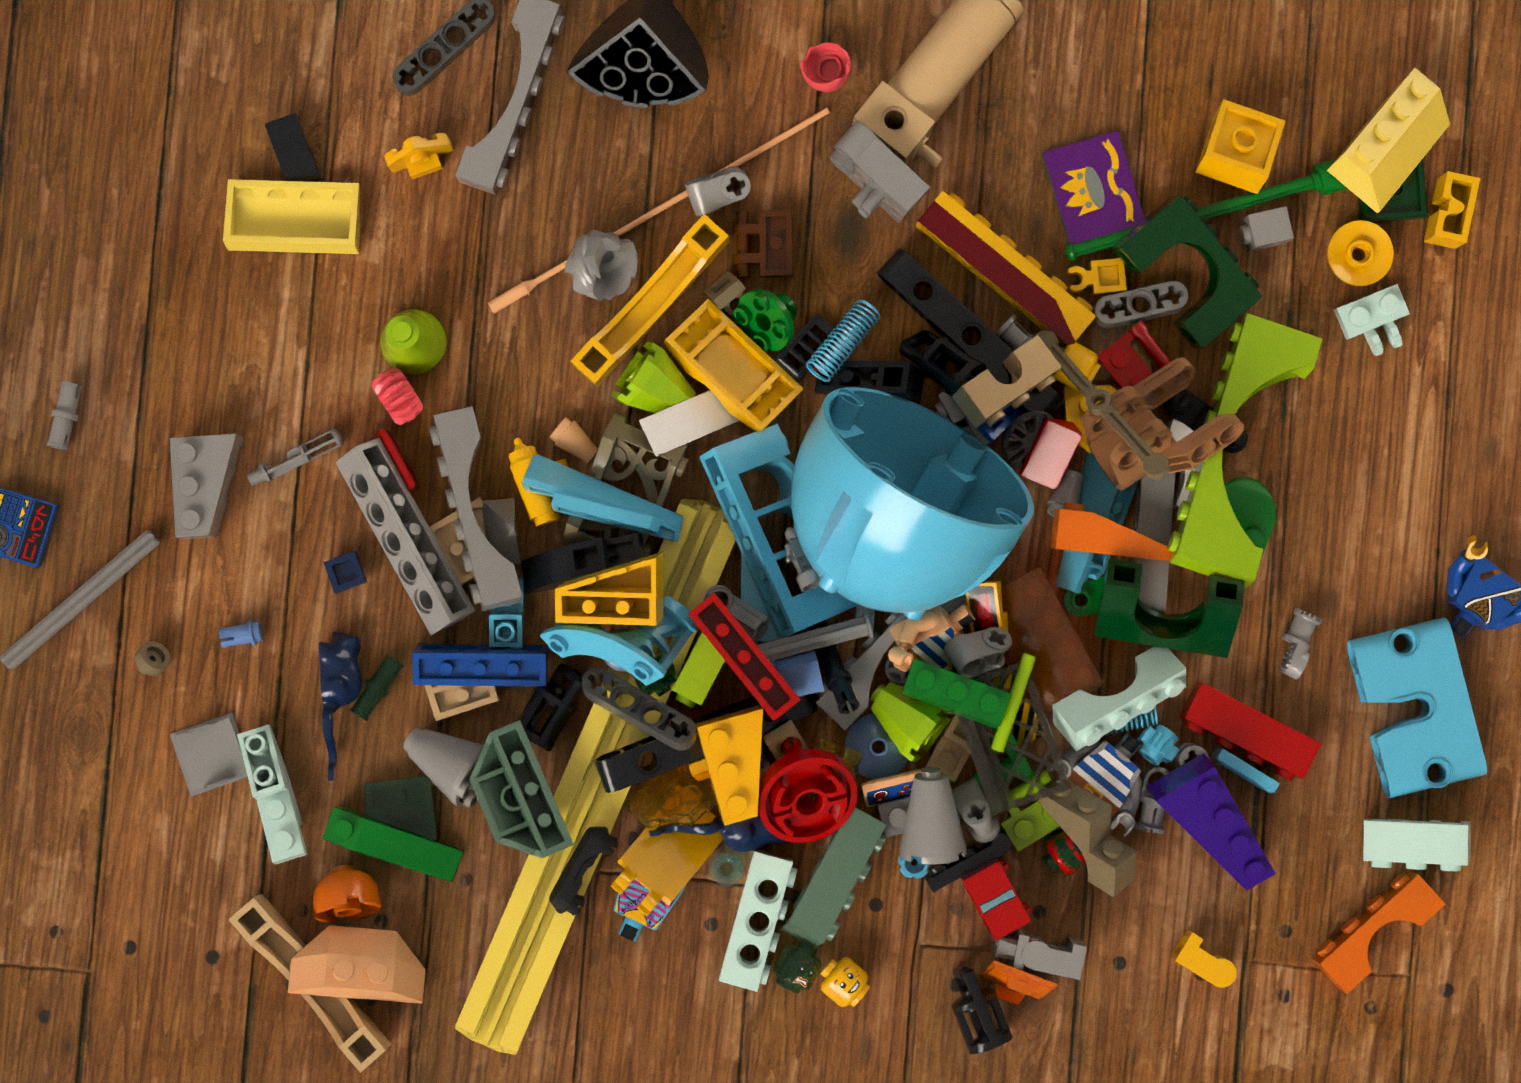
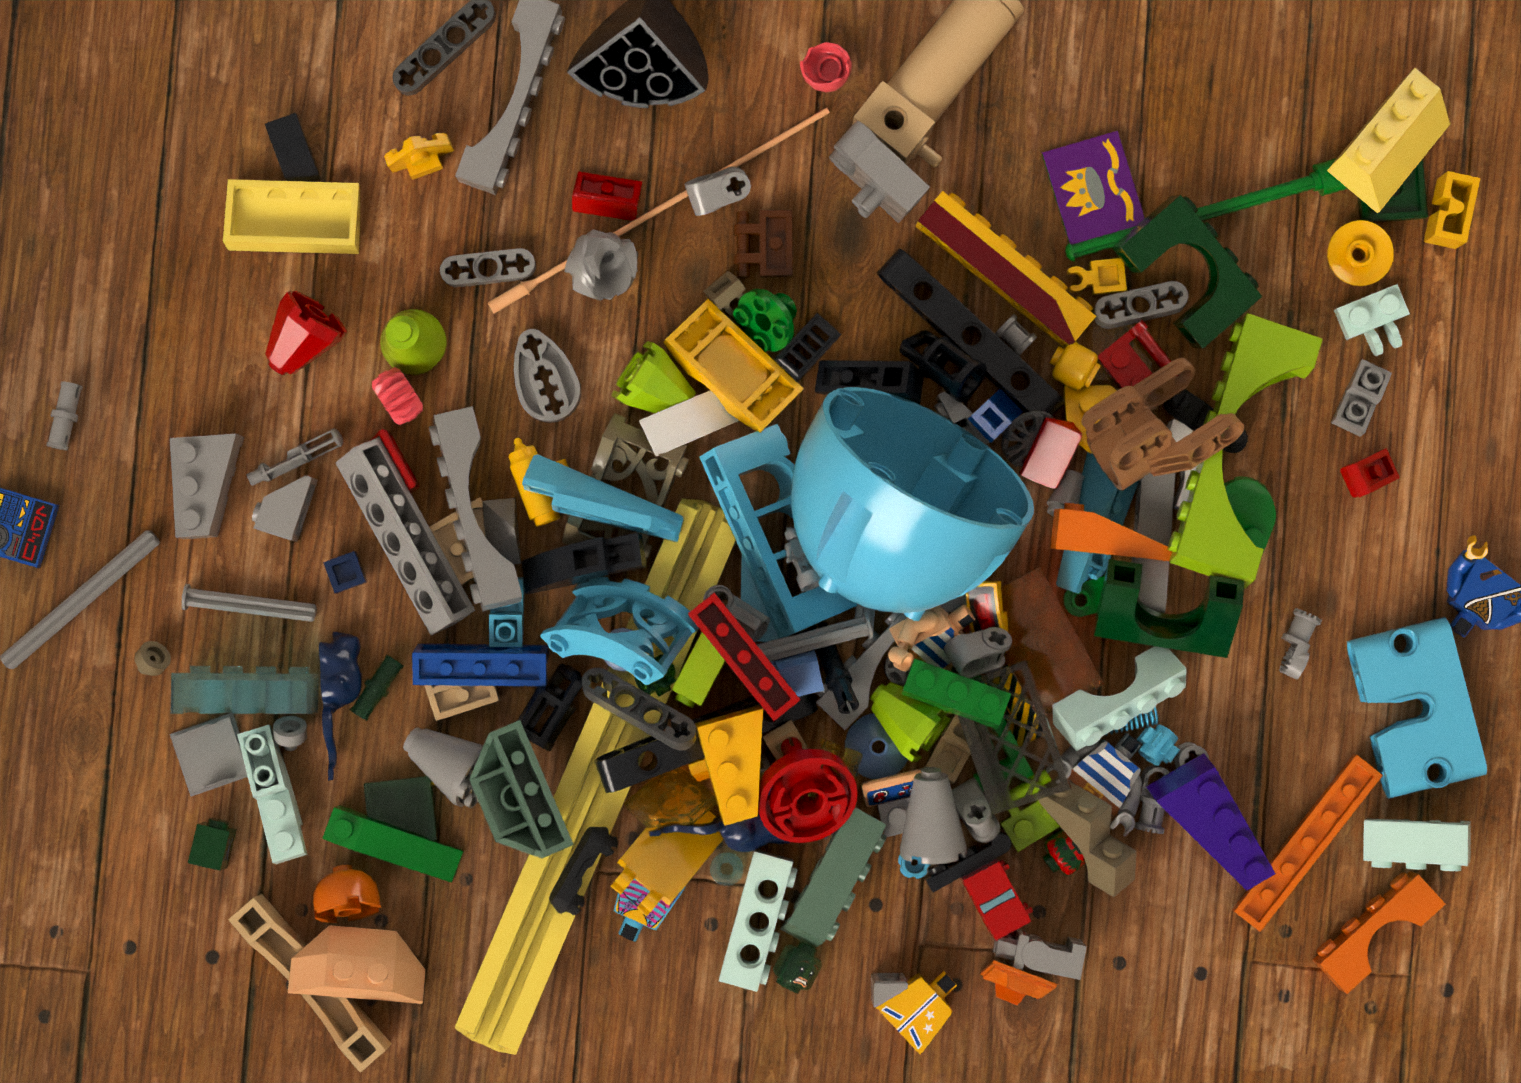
medium blue pin [219,620,263,648] -> none
light nougat cone [549,417,598,463] -> none
yellow wedge [555,551,664,626] -> none
yellow arch [570,214,729,388] -> none
medium azure piece [806,299,880,382] -> none
yellow head [820,957,870,1007] -> none
black piece [951,966,1013,1054] -> none
tan arch [952,335,1061,429] -> none
lime bar [991,653,1036,753] -> none
dark tan piece [1034,330,1170,481] -> none
yellow leg [1170,929,1237,988] -> none
red brick [1179,682,1322,781] -> none
yellow container [1195,99,1286,194] -> none
medium azure tile [1211,747,1280,794] -> none
light grey brick [1239,206,1294,252] -> none
none -> clear light blue wedge [170,666,319,714]
none -> light grey axle [182,584,317,622]
none -> dark green brick [188,818,237,871]
none -> light grey slope [252,475,318,542]
none -> red cone [265,291,347,375]
none -> light grey tile [273,716,307,751]
none -> light grey beam [440,248,536,287]
none -> light grey piece [514,329,581,423]
none -> red slope [572,171,642,221]
none -> light grey slope [871,973,908,1008]
none -> yellow torso [876,971,957,1054]
none -> orange plate [1232,754,1383,932]
none -> light grey slope [1331,359,1392,437]
none -> red slope [1340,448,1400,498]

